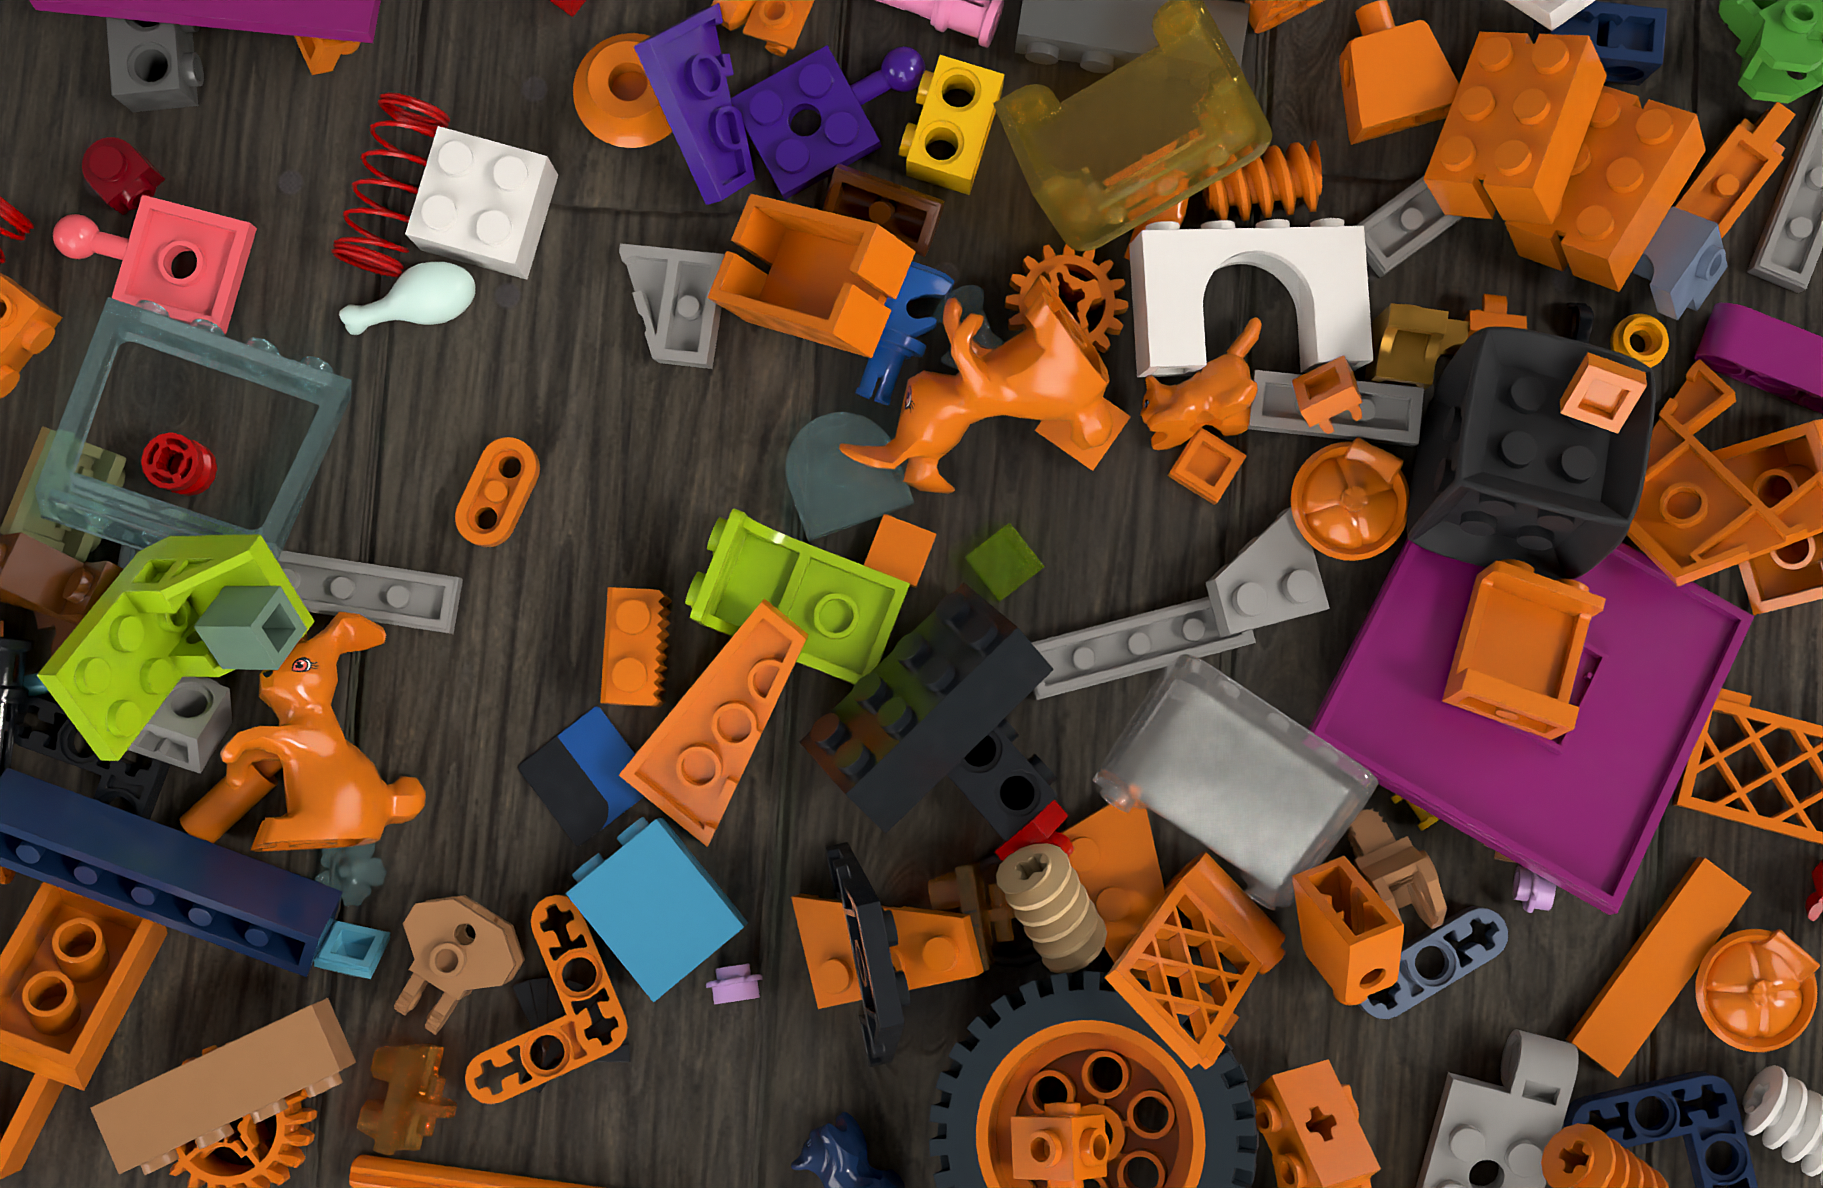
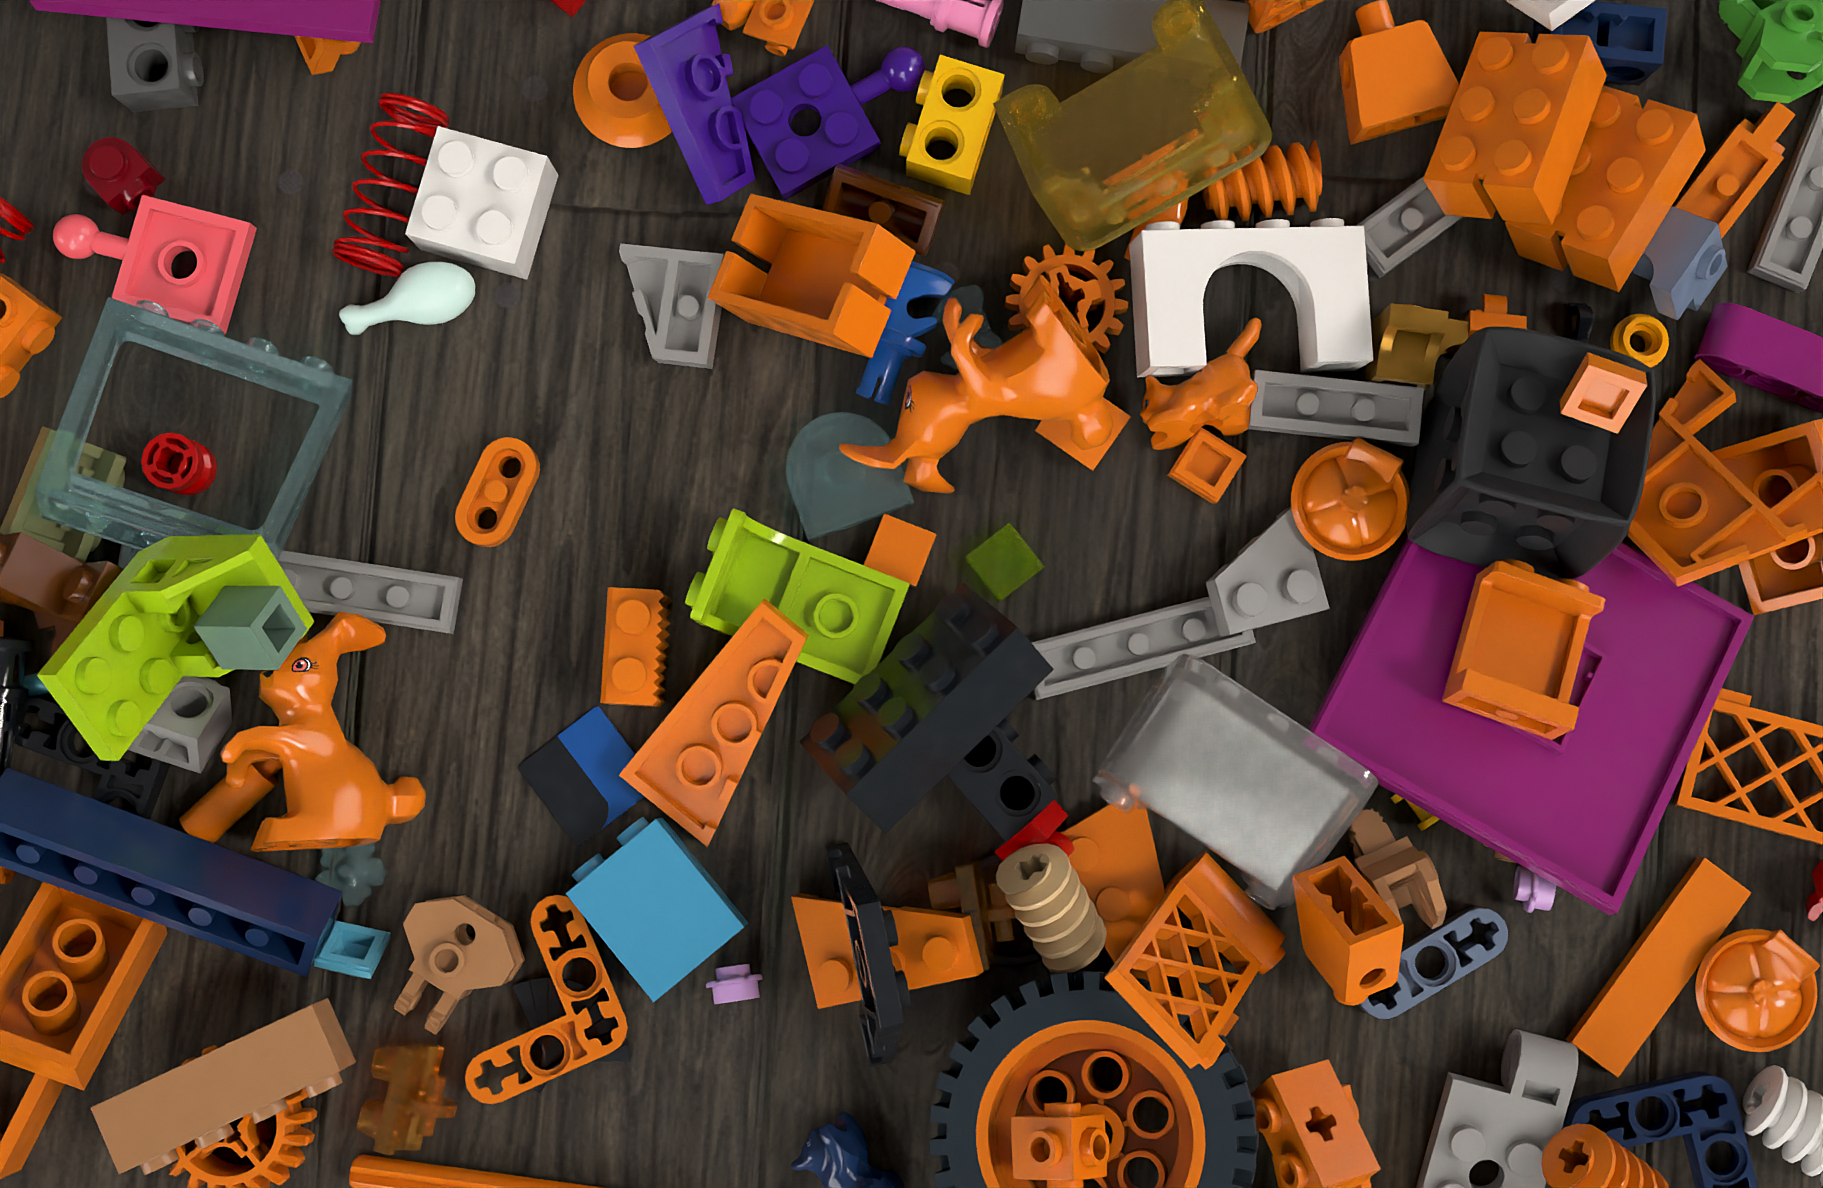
orange tile [1292,355,1363,434] -> none

